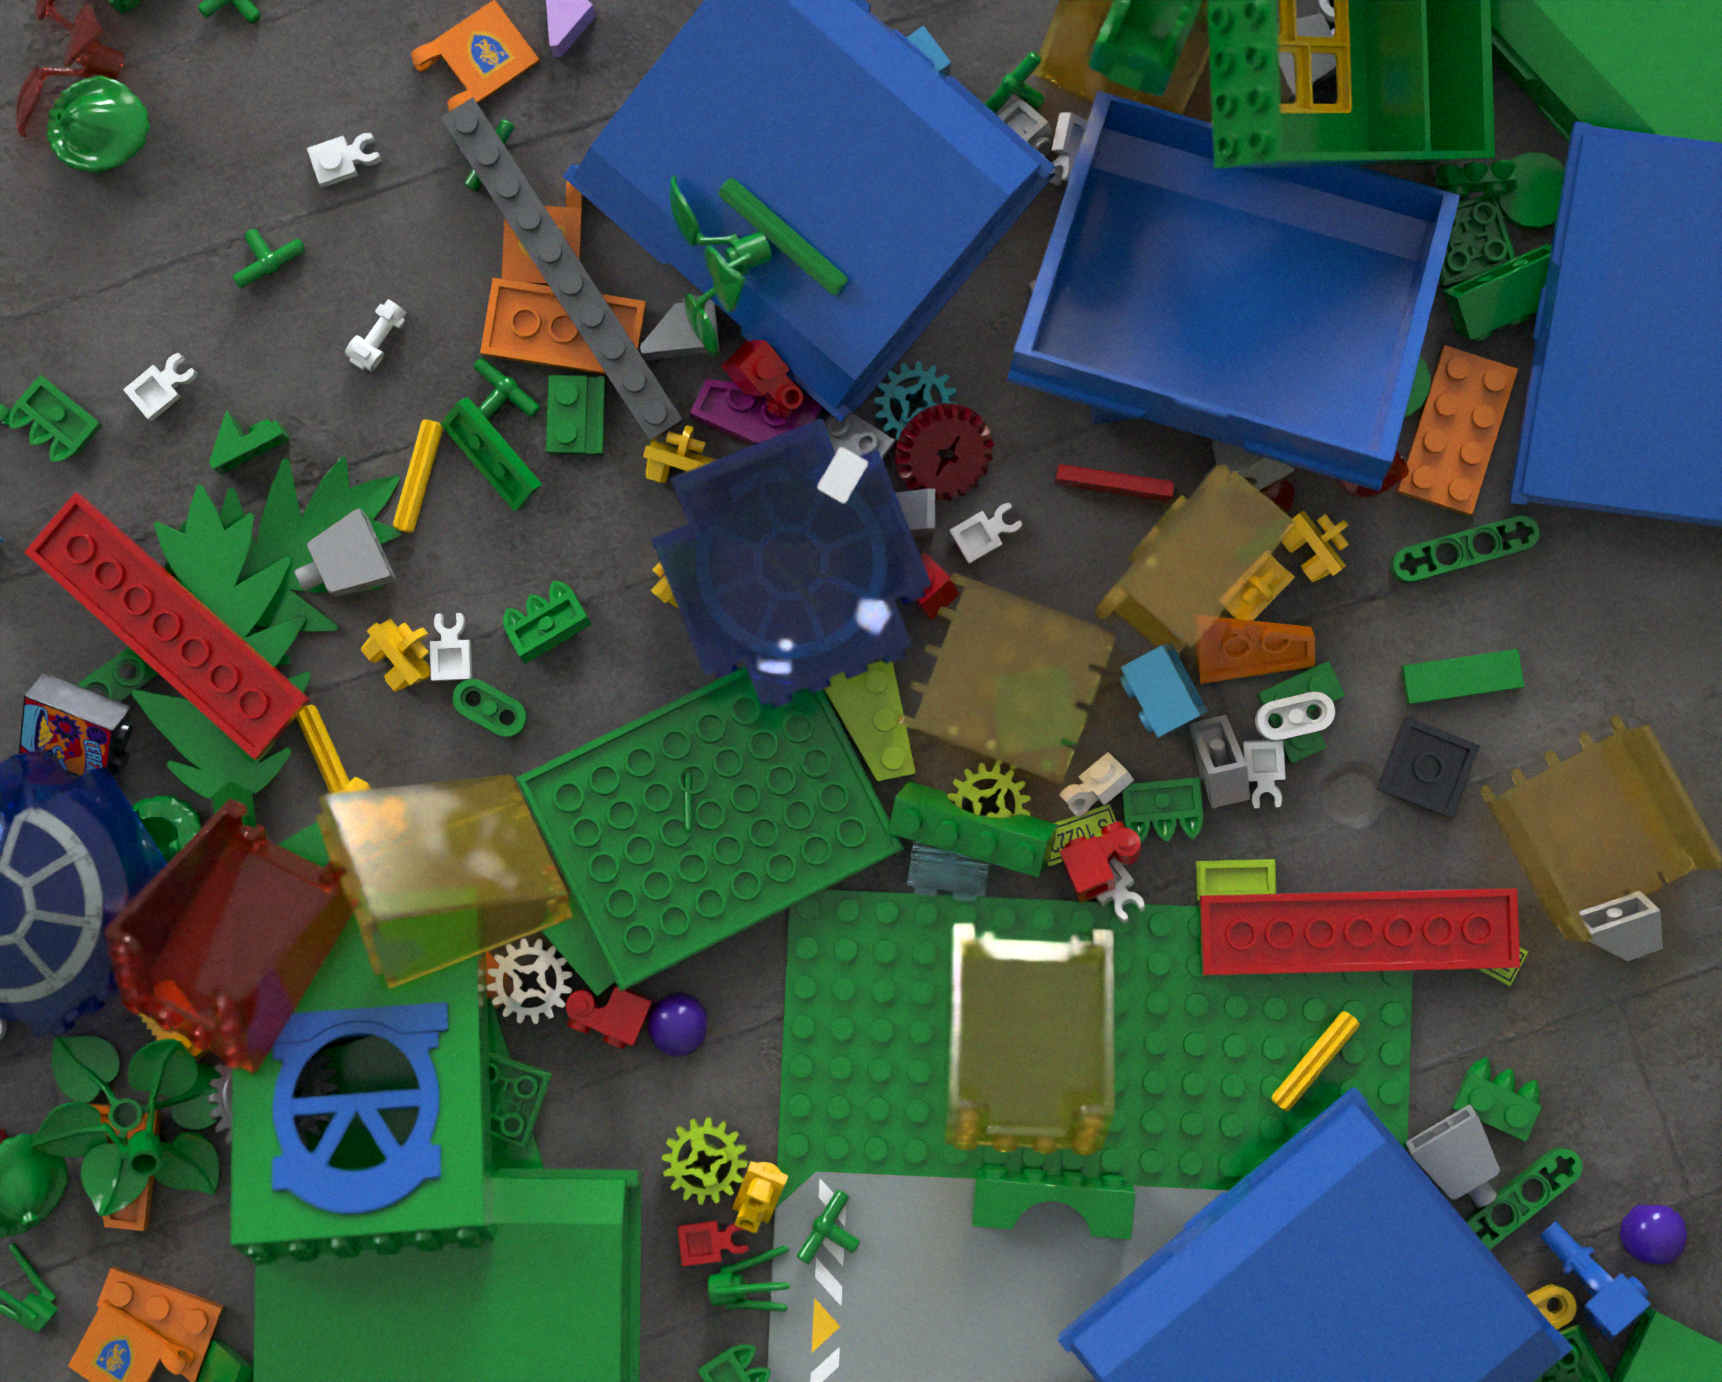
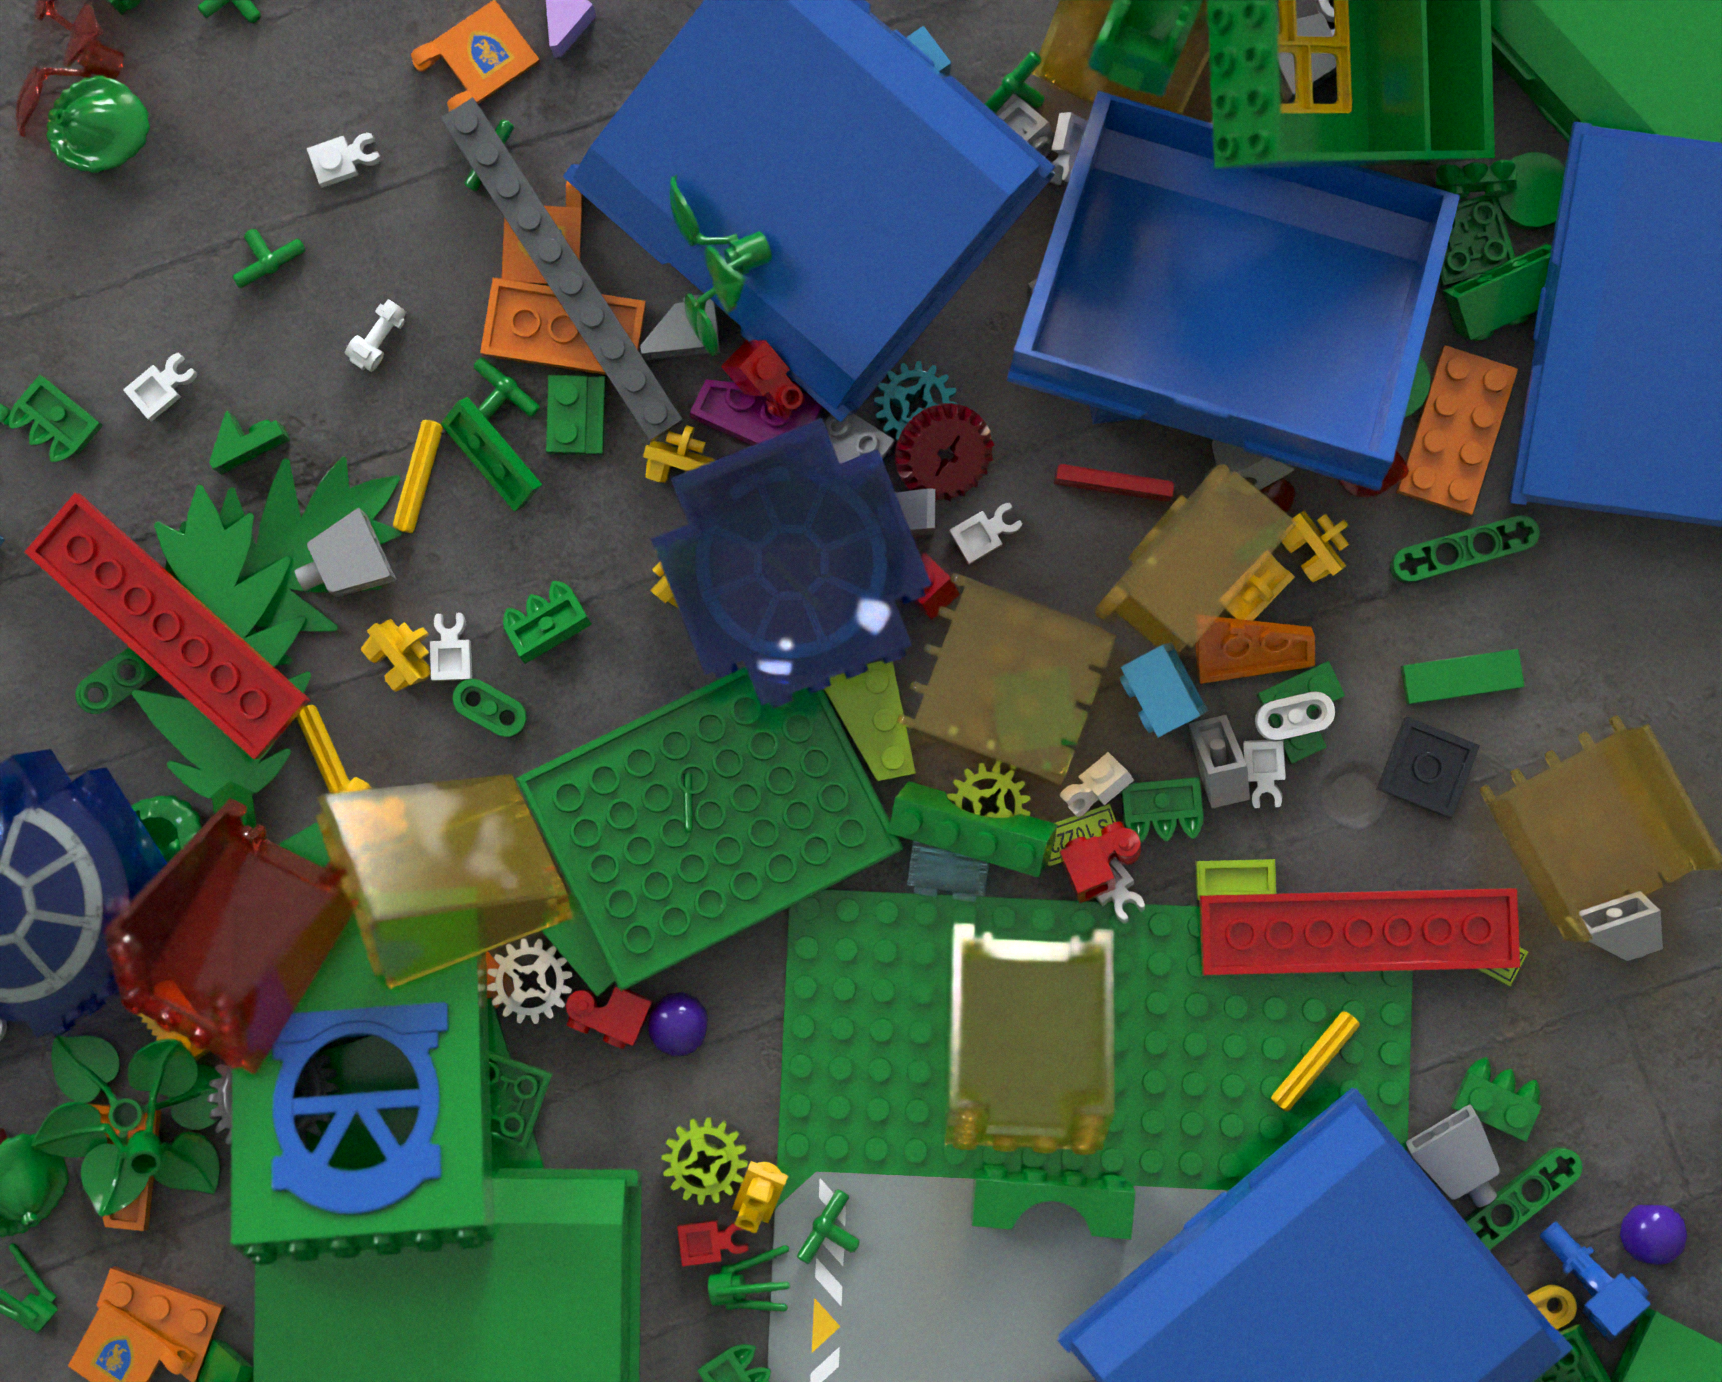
brick [19,673,133,786] -> none
green axle [718,178,848,296] -> none
white sticker [817,447,868,504] -> none

